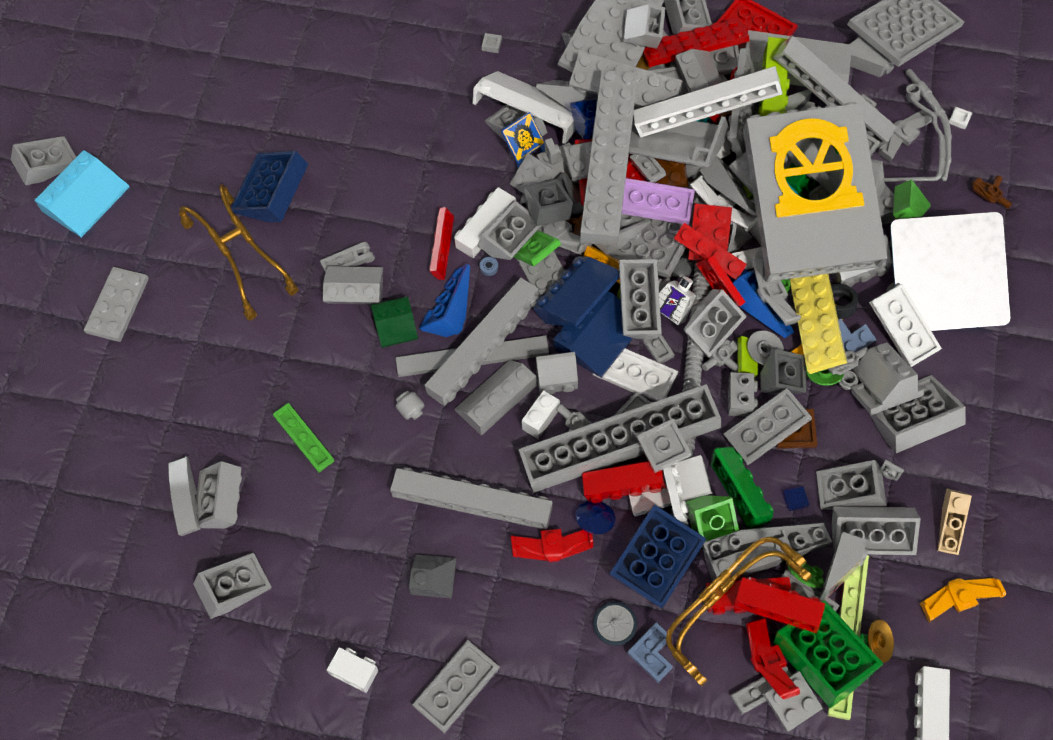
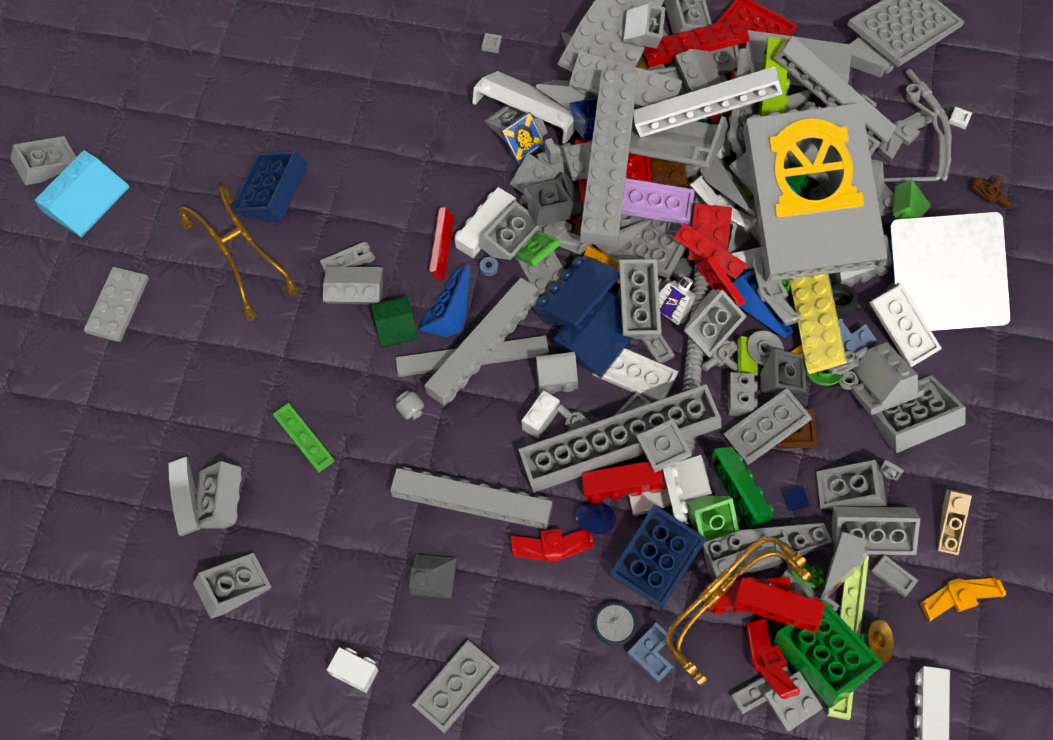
light grey slope [455,360,537,436] -> none
light grey plate [630,154,666,183] -> none
none -> light grey tile [871,555,919,597]

